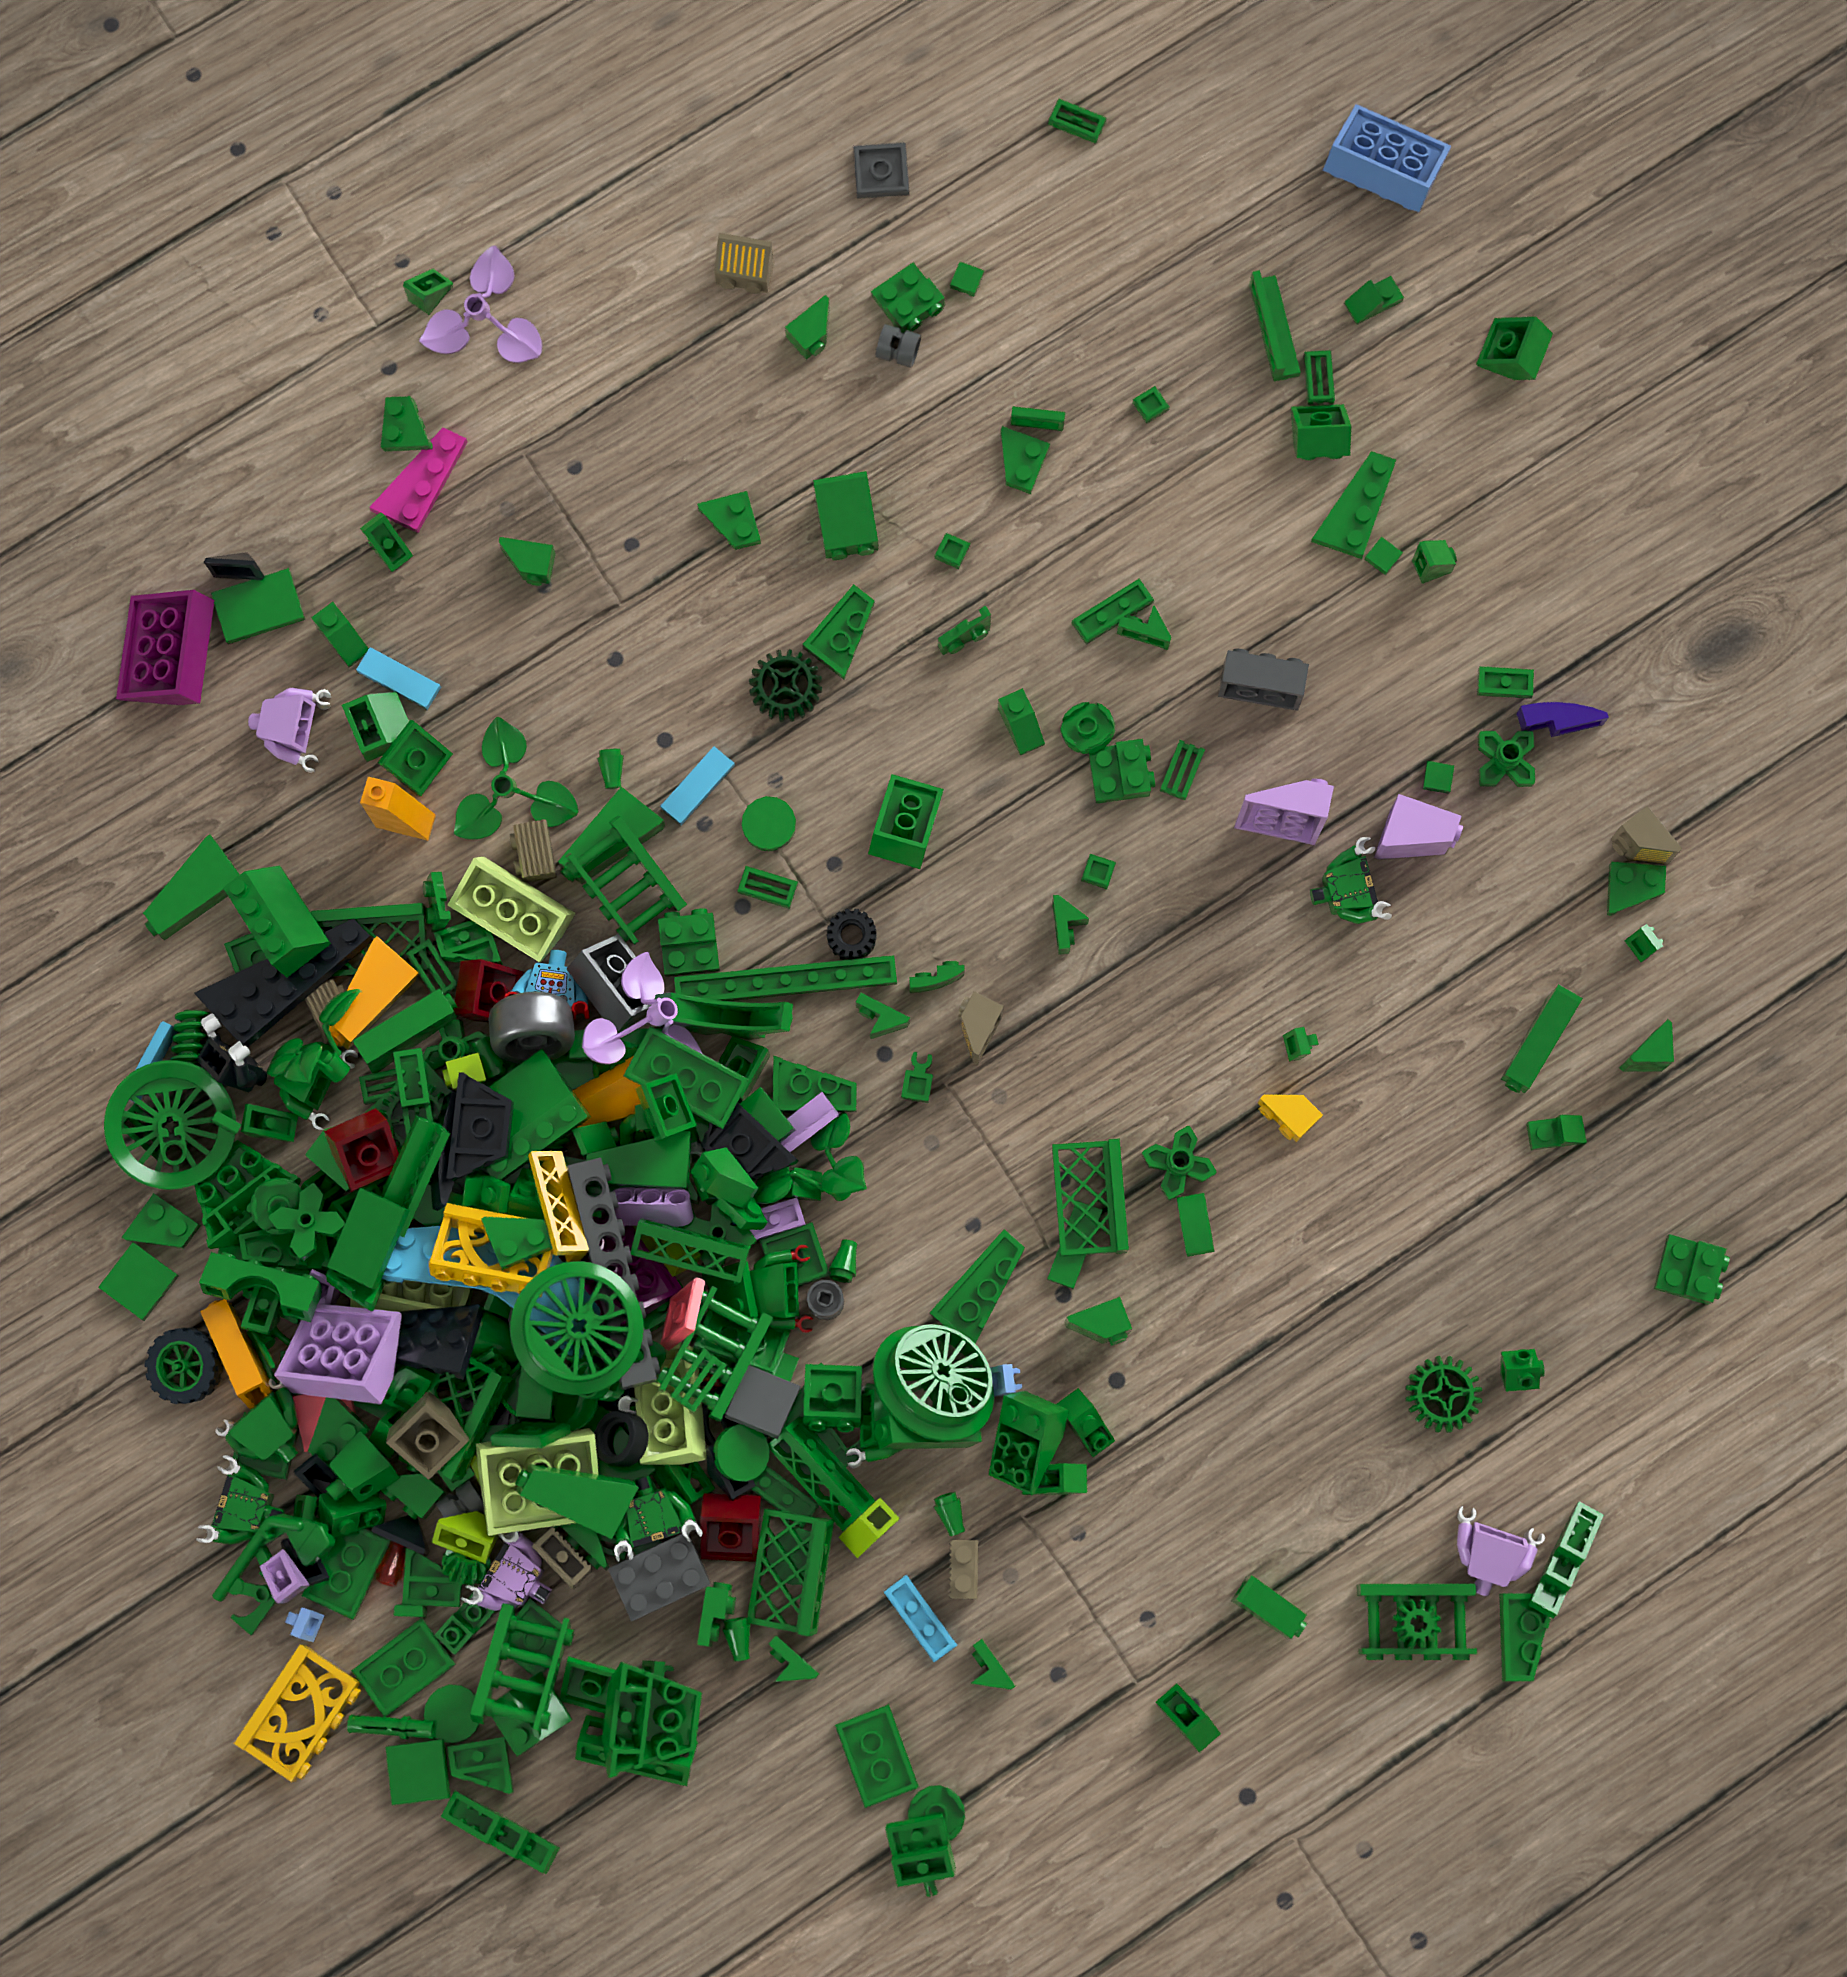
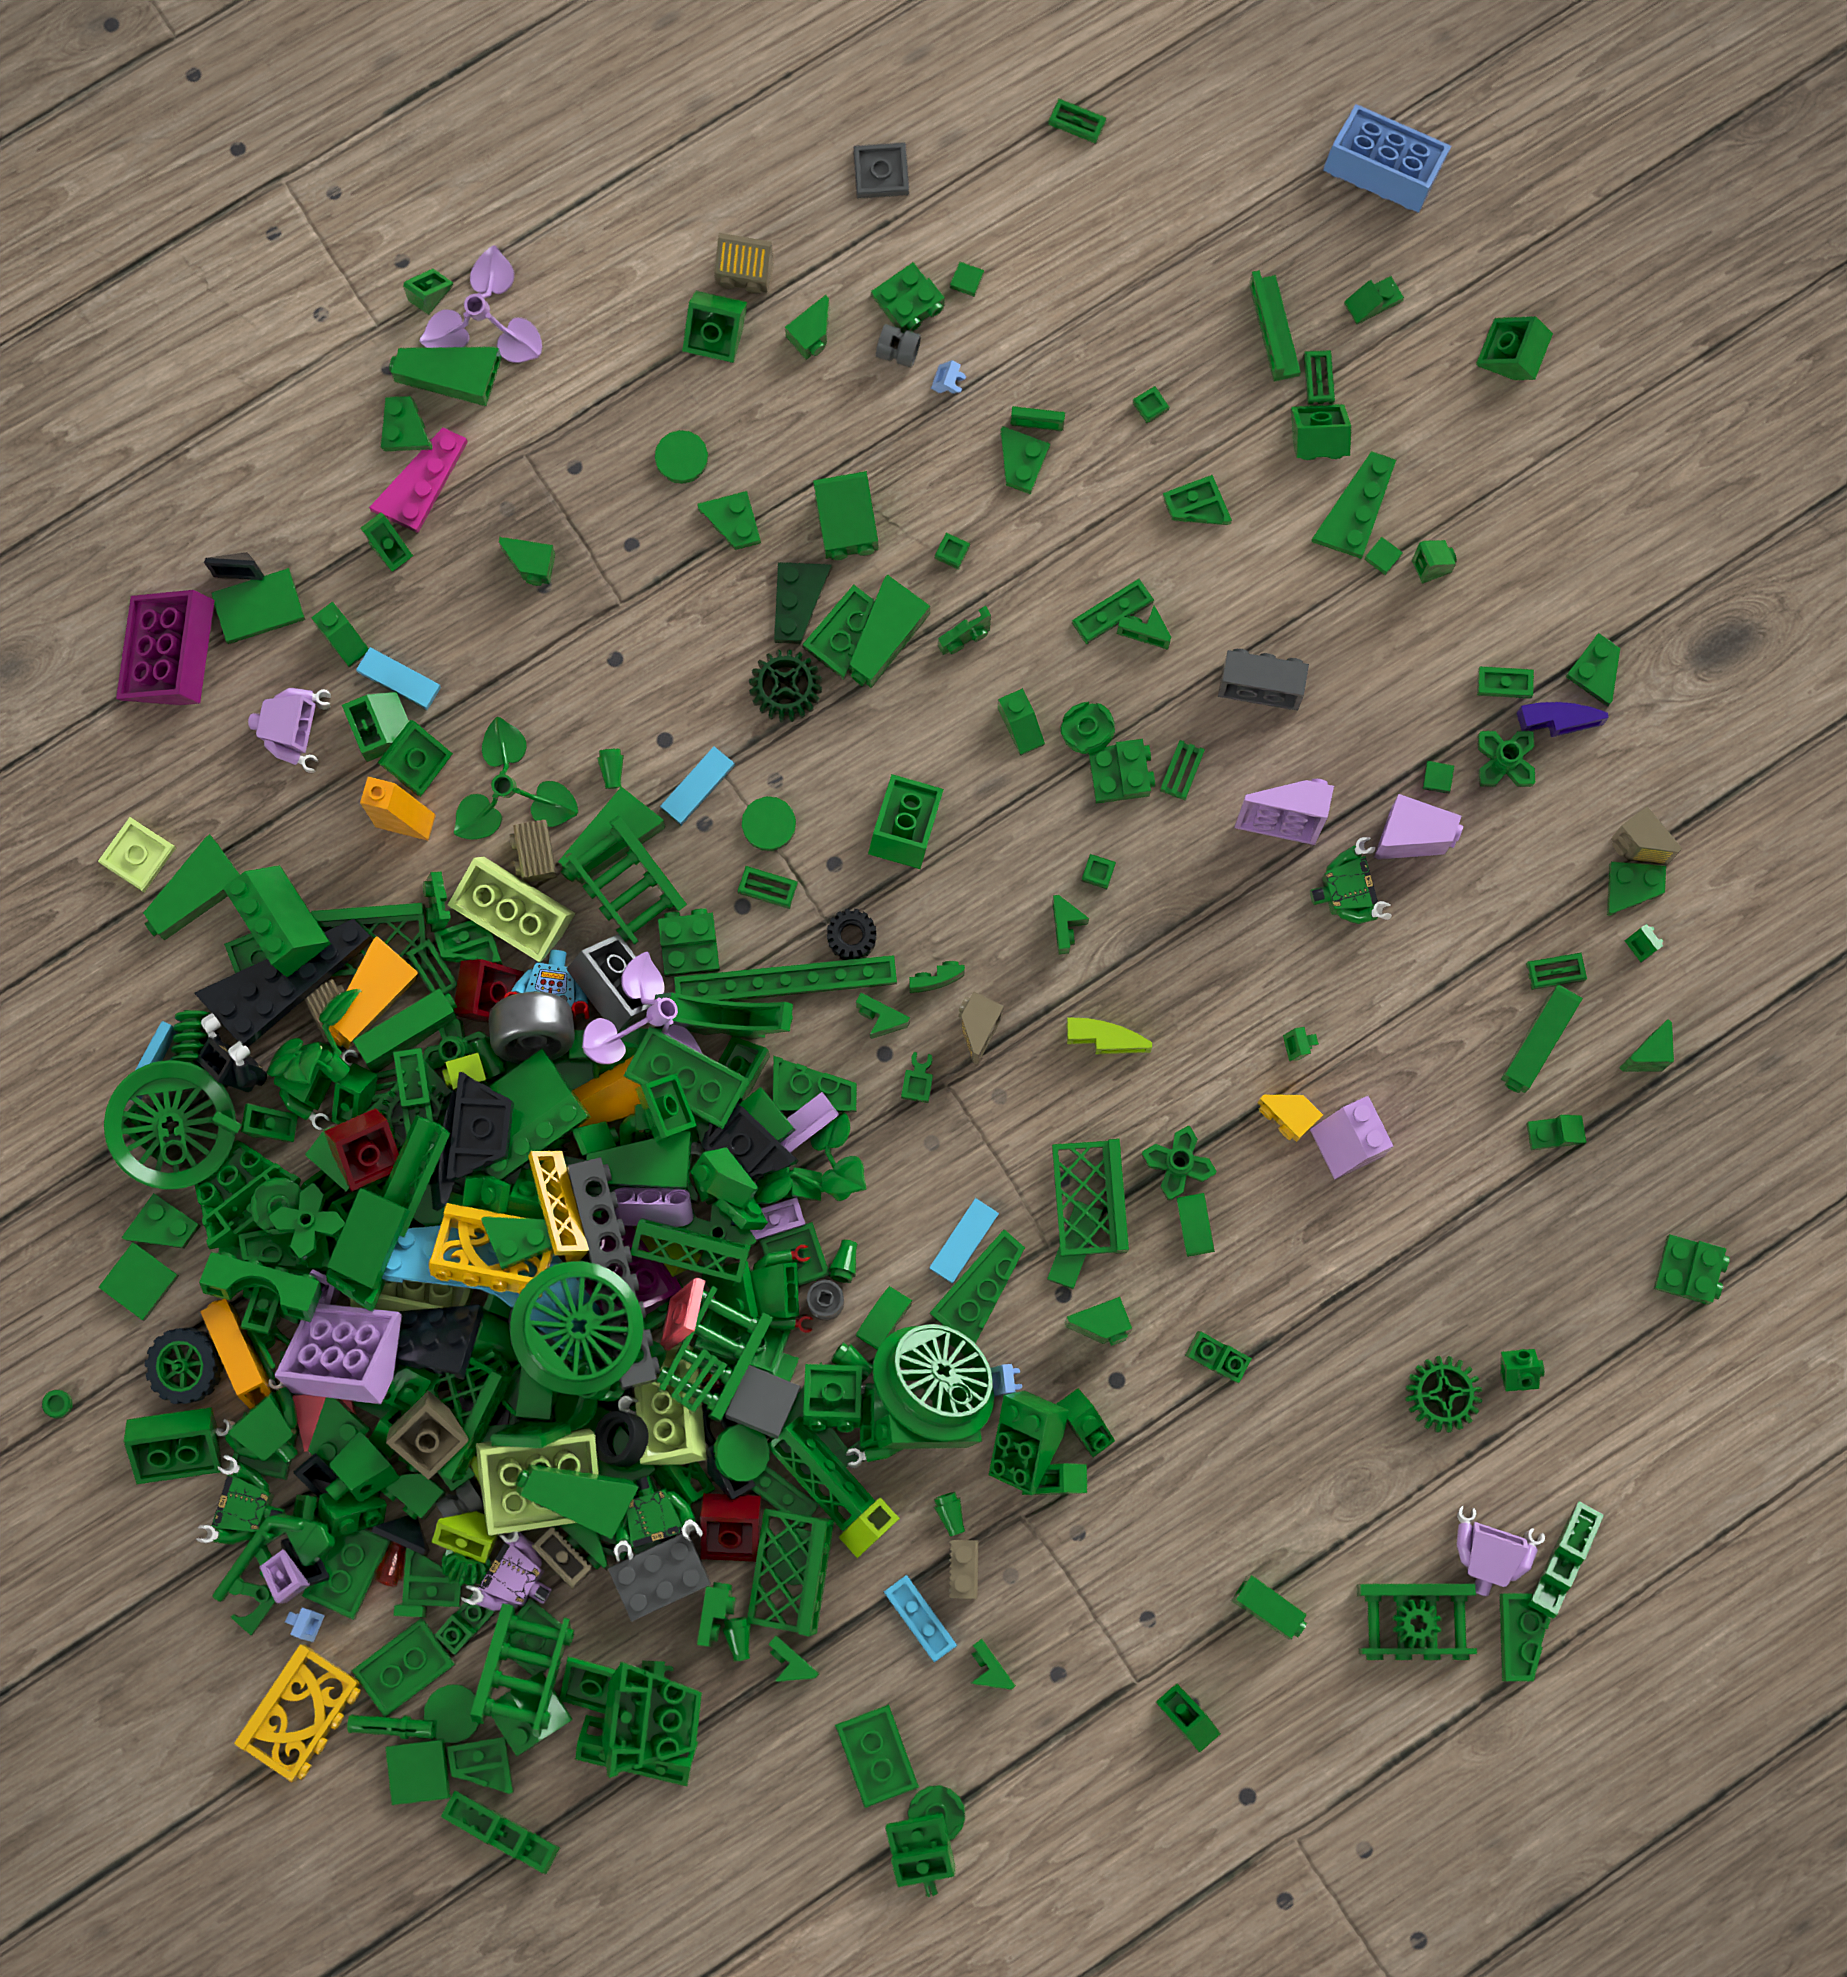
none -> green tile [42,1390,73,1419]
none -> yellowish green tile [98,817,176,893]
none -> green slope [124,1407,222,1484]
none -> green slope [331,1063,377,1125]
none -> green slope [389,347,502,406]
none -> green tile [655,430,709,484]
none -> green slope [682,291,747,363]
none -> dark green wing [774,562,832,644]
none -> green cone [830,1342,873,1380]
none -> green slope [849,574,930,688]
none -> green slope [856,1286,912,1350]
none -> medium azure tile [929,1198,999,1284]
none -> light blue tile [931,360,966,394]
none -> lime slope [1066,1017,1152,1054]
none -> green wing [1162,475,1232,525]
none -> green slope [1185,1331,1252,1383]
none -> lavender slope [1310,1096,1393,1180]
none -> green tile [1526,952,1587,990]
none -> green wing [1566,633,1621,707]

